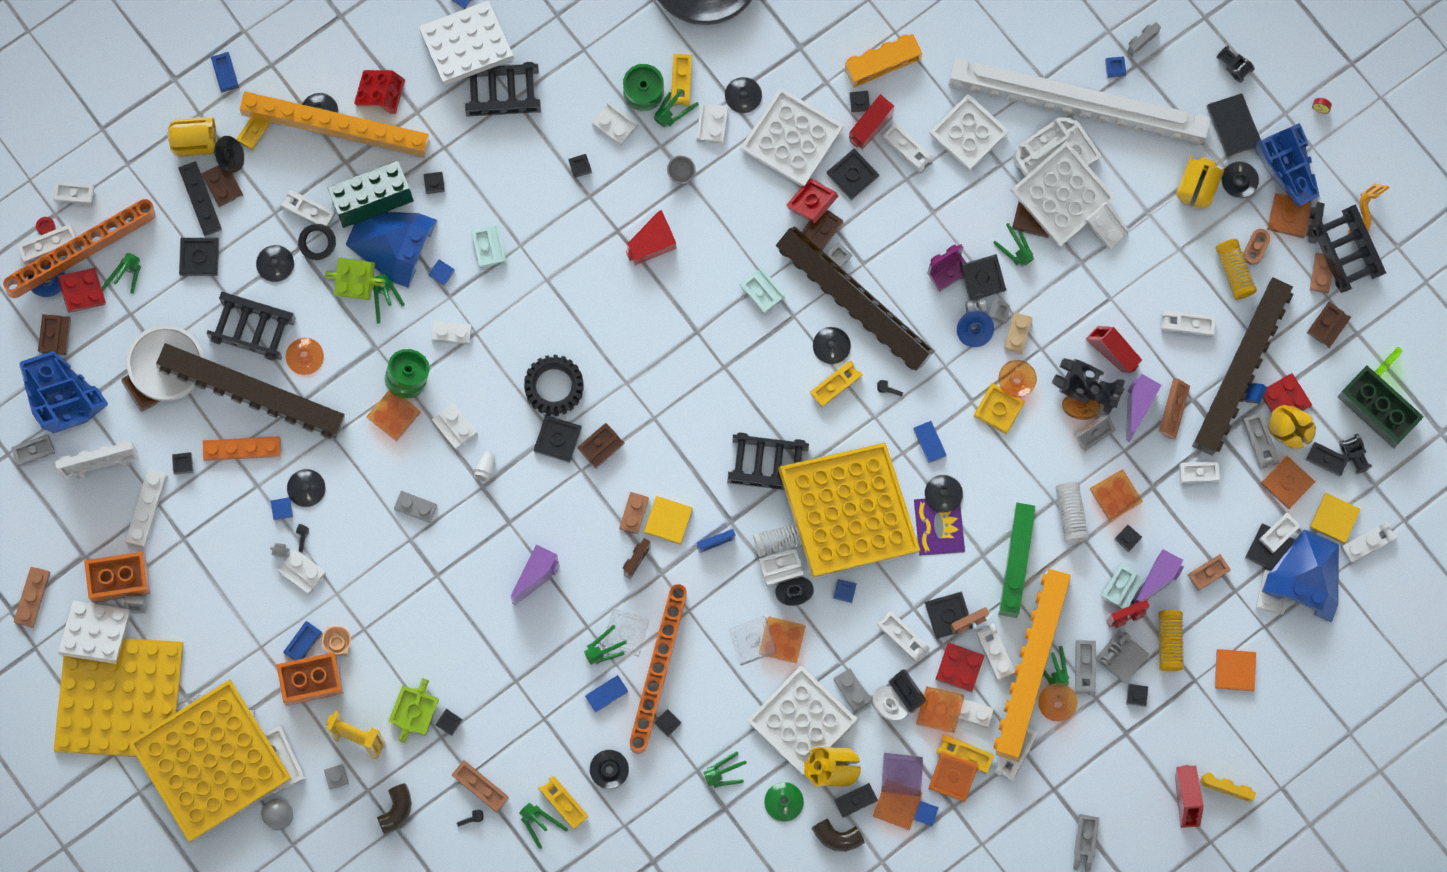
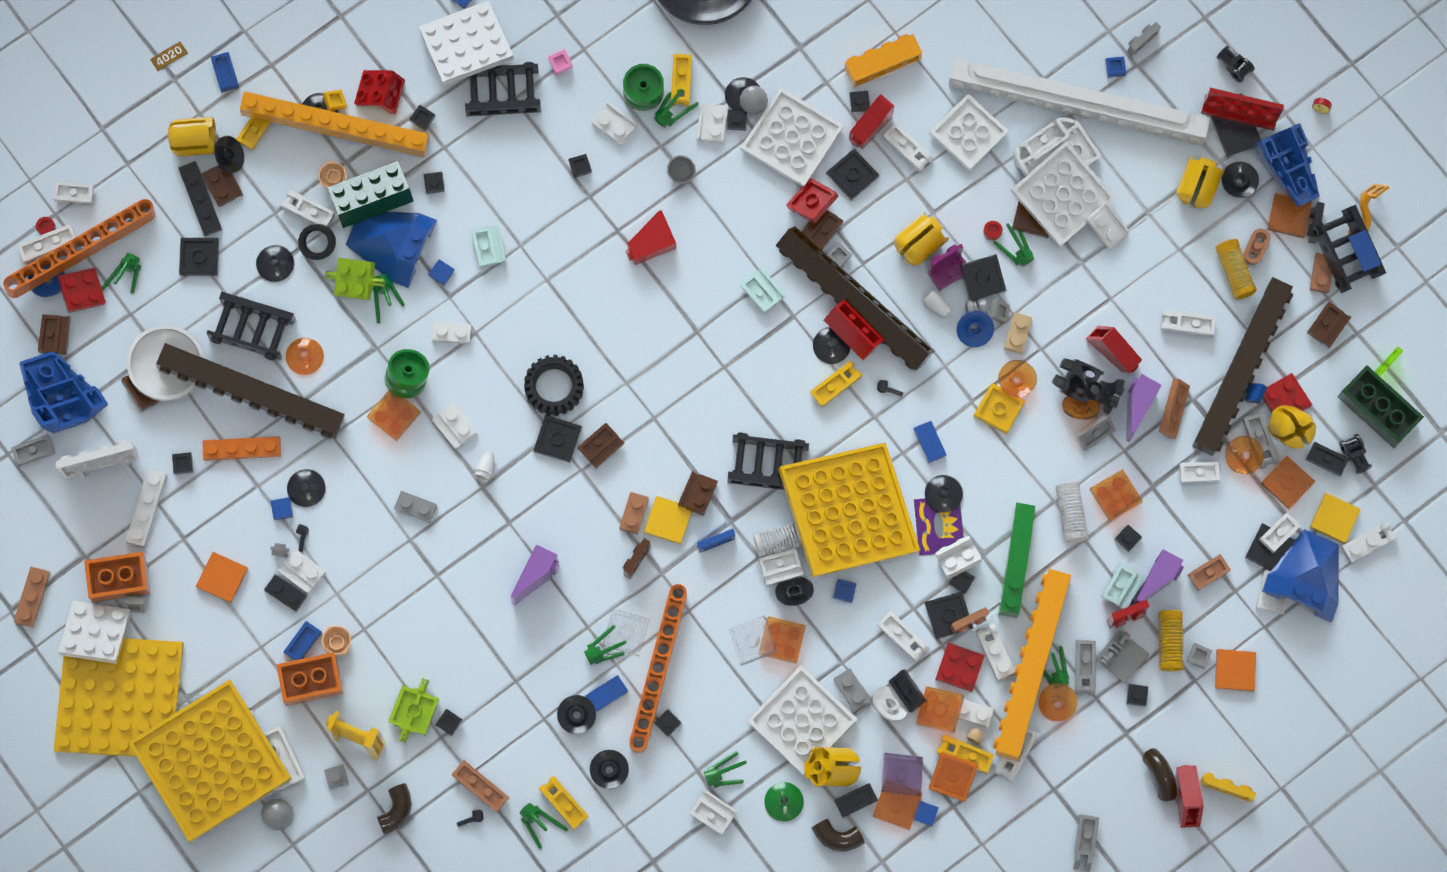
none -> pearl gold sticker [150,41,188,71]
none -> orange tile [196,552,248,603]
none -> black plate [264,574,307,612]
none -> light nougat hat [318,161,347,188]
none -> yellow tile [323,89,347,111]
none -> black plate [409,105,436,131]
none -> bright pink plate [548,49,573,75]
none -> black dish [557,695,596,734]
none -> reddish brown plate [678,471,718,516]
none -> white plate [689,790,738,836]
none -> black plate [727,109,747,131]
none -> light grey hair [740,86,768,114]
none -> red brick [823,300,884,360]
none -> yellow cylinder [894,212,949,266]
none -> white cone [923,290,951,317]
none -> white bracket [935,536,982,580]
none -> black tile [949,571,975,594]
none -> tan hinge [966,729,983,746]
none -> red tile [983,221,1003,241]
none -> dark brown cylinder [1142,748,1177,801]
none -> light grey plate [1186,643,1213,669]
none -> red fence [1201,87,1284,131]
none -> clear orange dish [1226,436,1264,474]
none -> blue tile [1348,230,1381,272]

